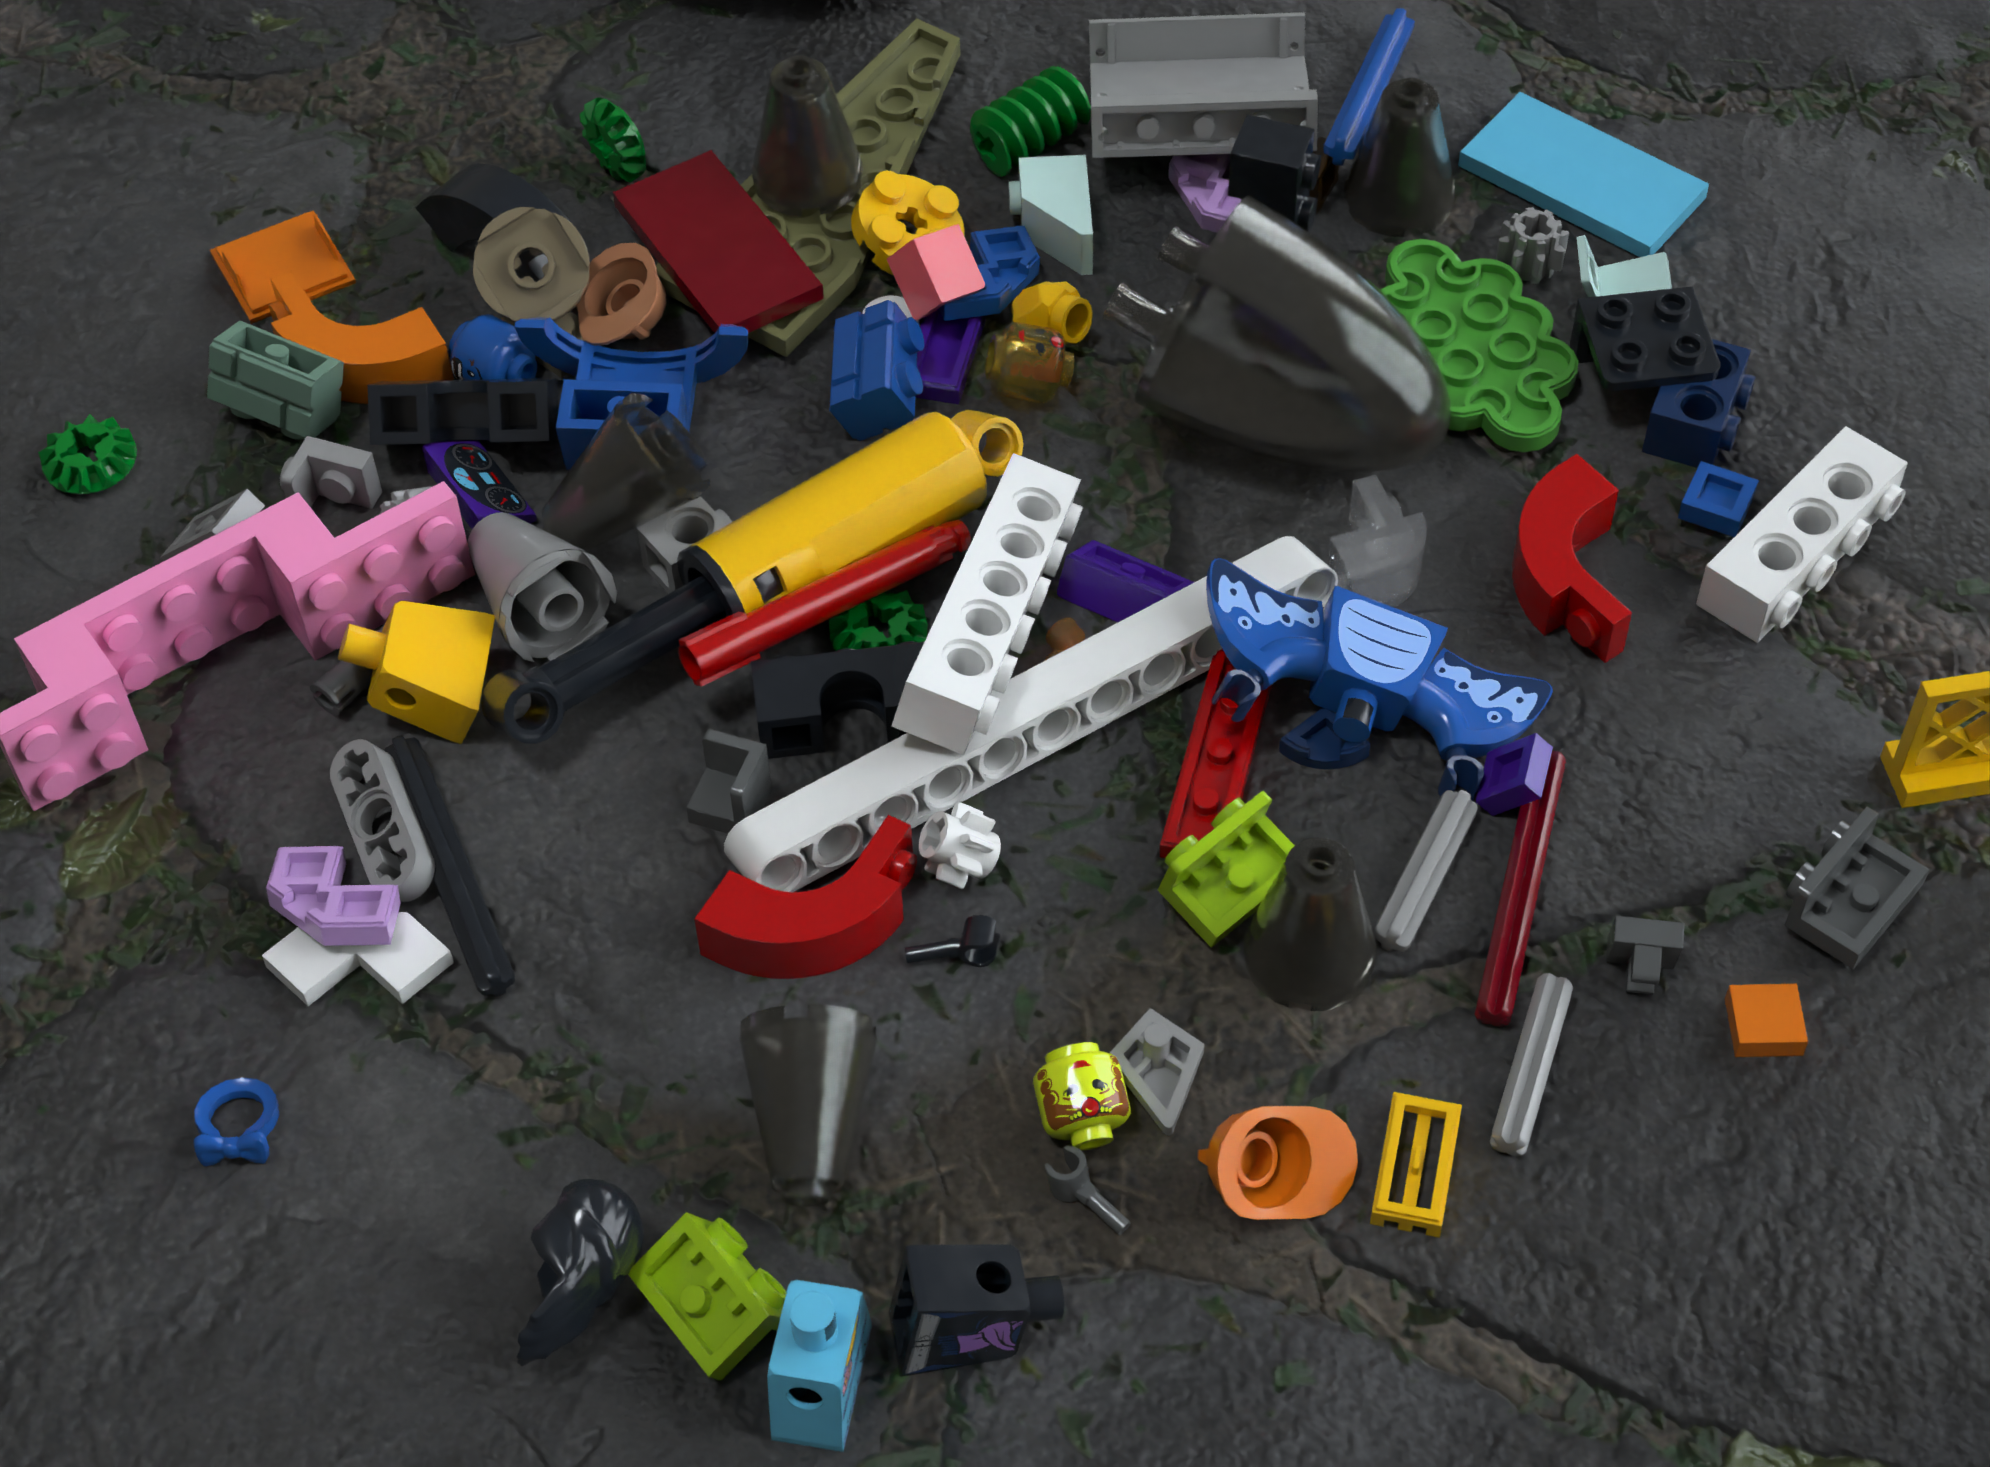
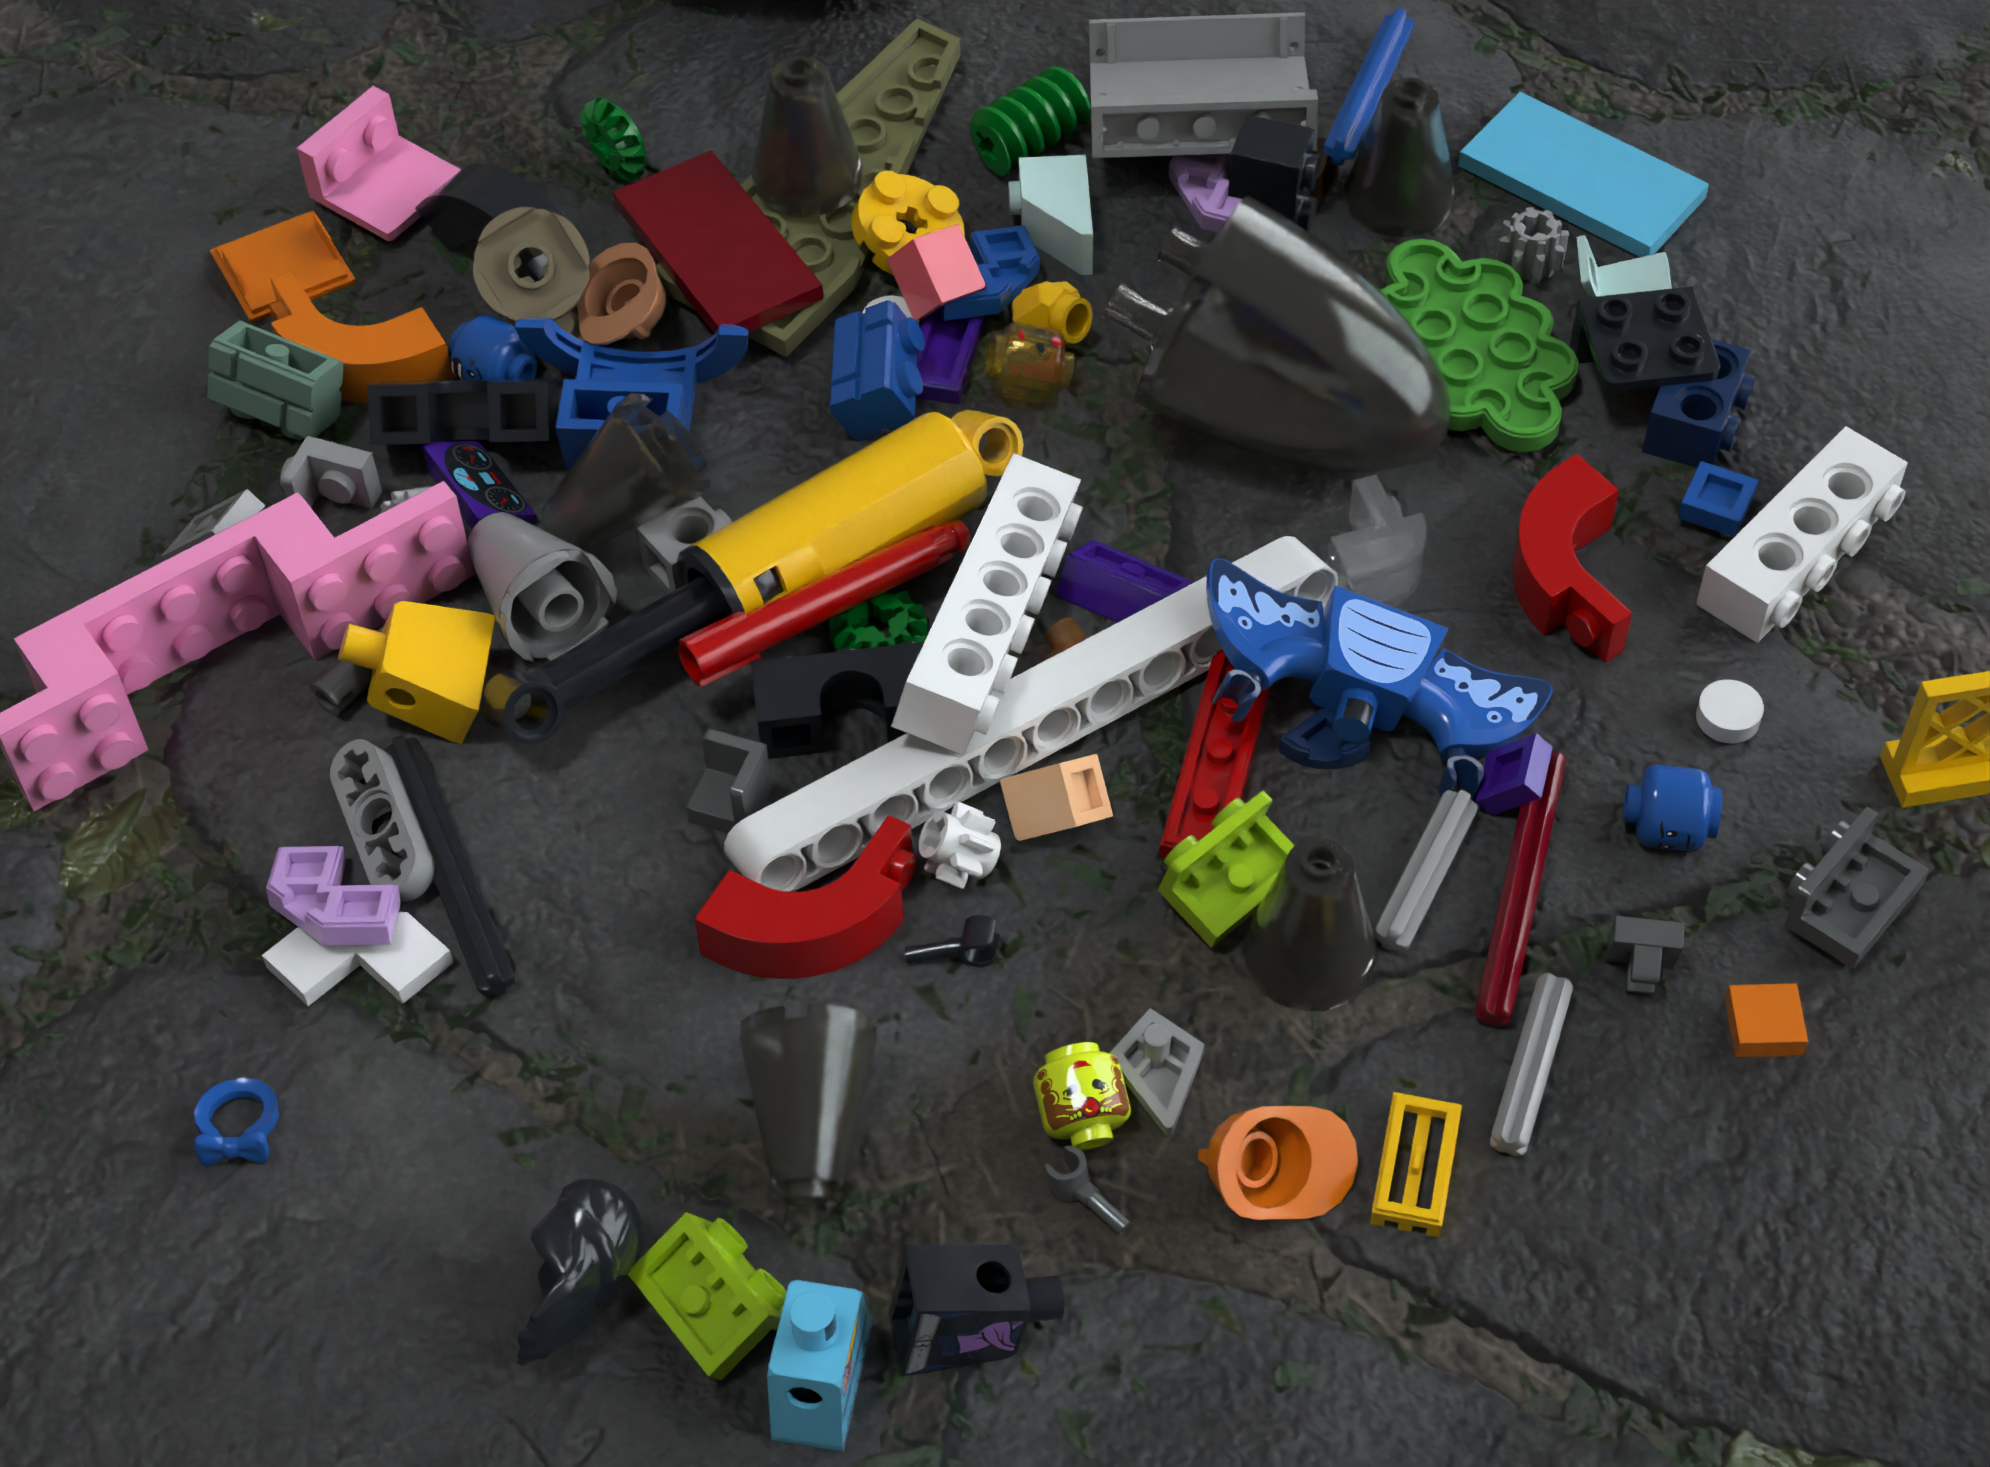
green gear [38,414,137,494] -> none
none -> bright pink bracket [297,86,461,241]
none -> light nougat panel [999,754,1113,841]
none -> blue head [1623,764,1722,852]
none -> white tile [1696,680,1764,744]

